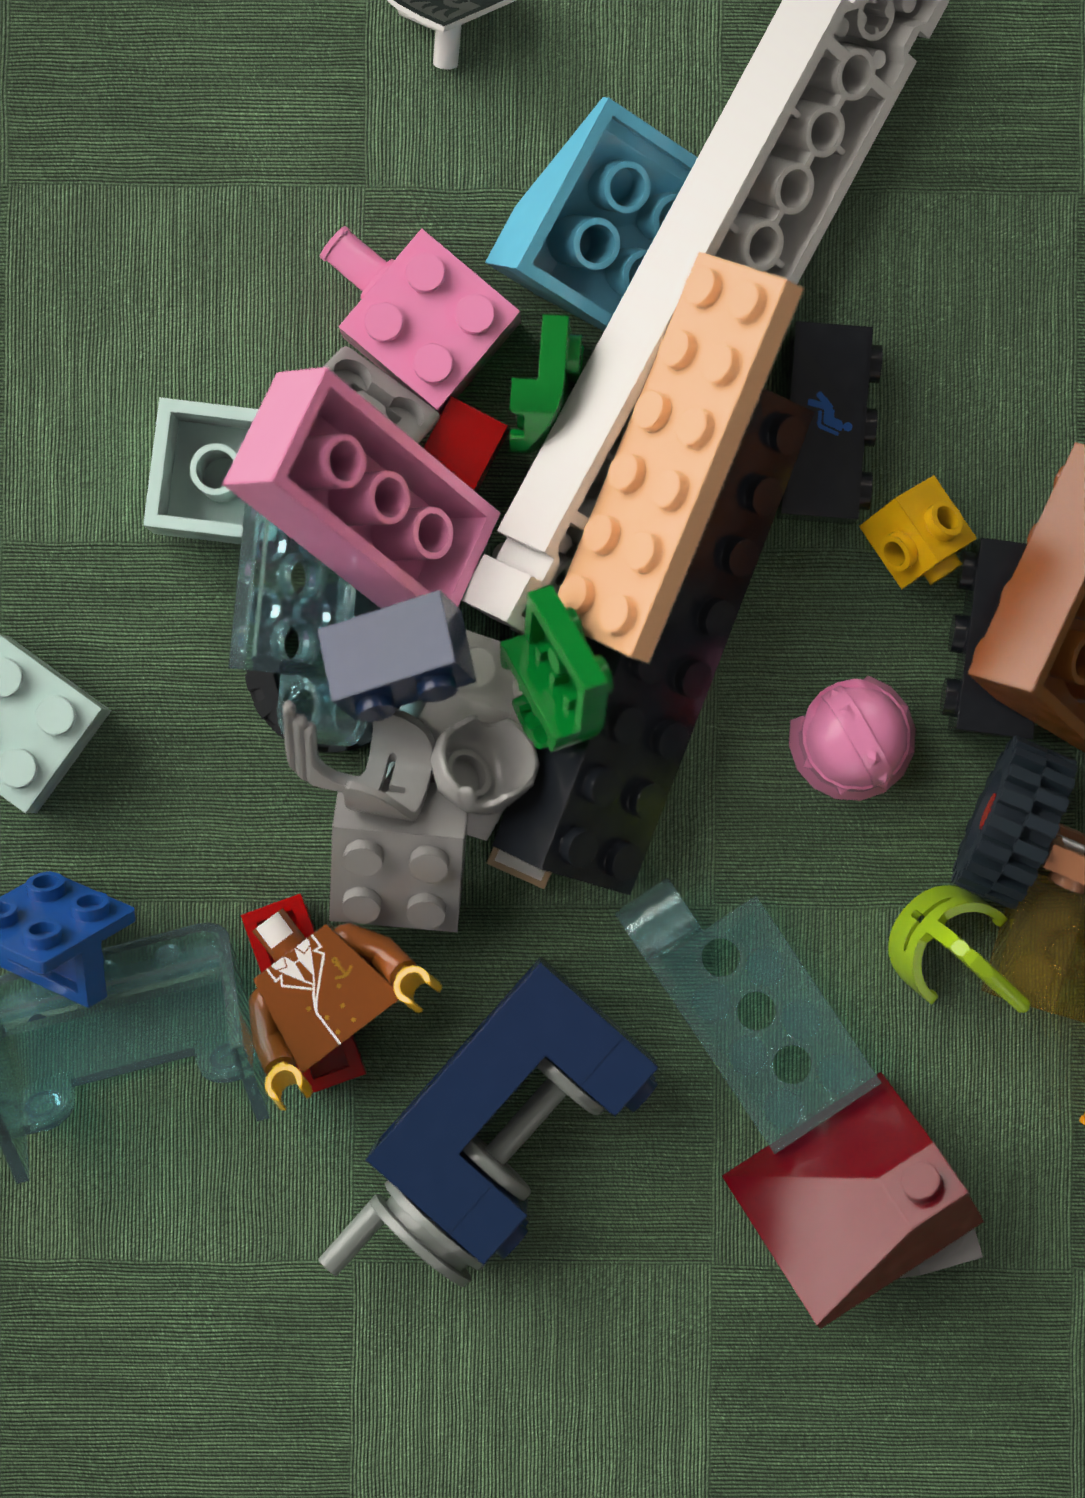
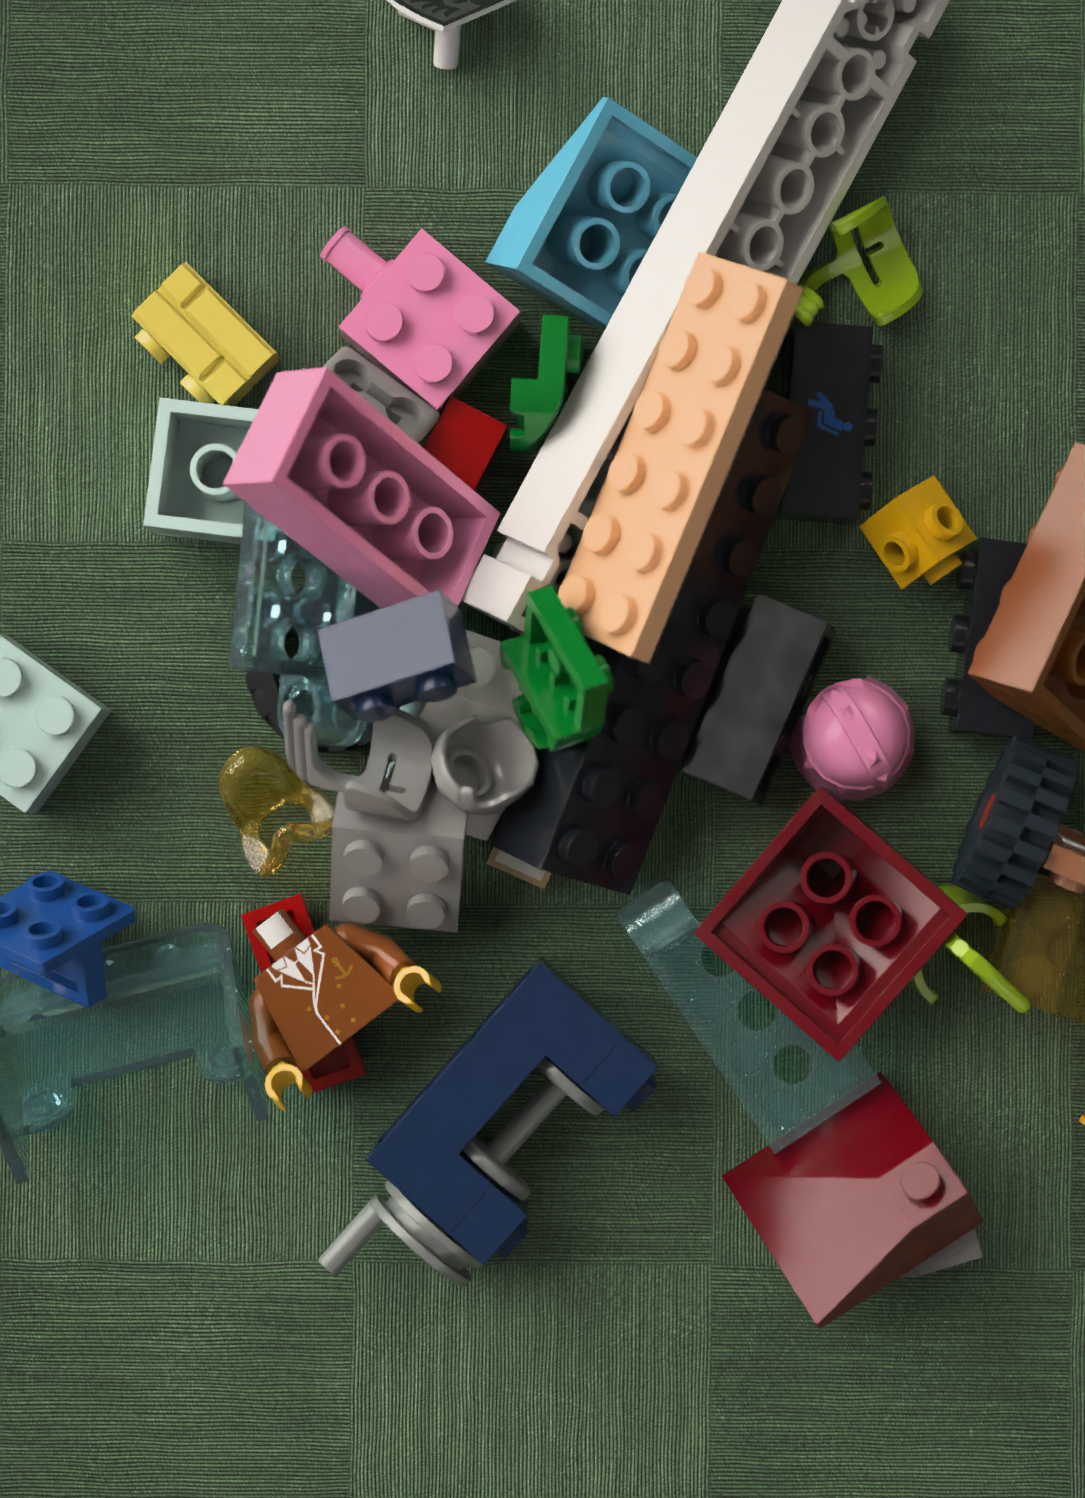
none -> light yellow brick [132,262,280,406]
none -> clear yellow piece [218,746,335,878]
none -> black brick [682,594,837,806]
none -> dark red slope [693,786,969,1062]
none -> lime helmet [793,196,922,326]

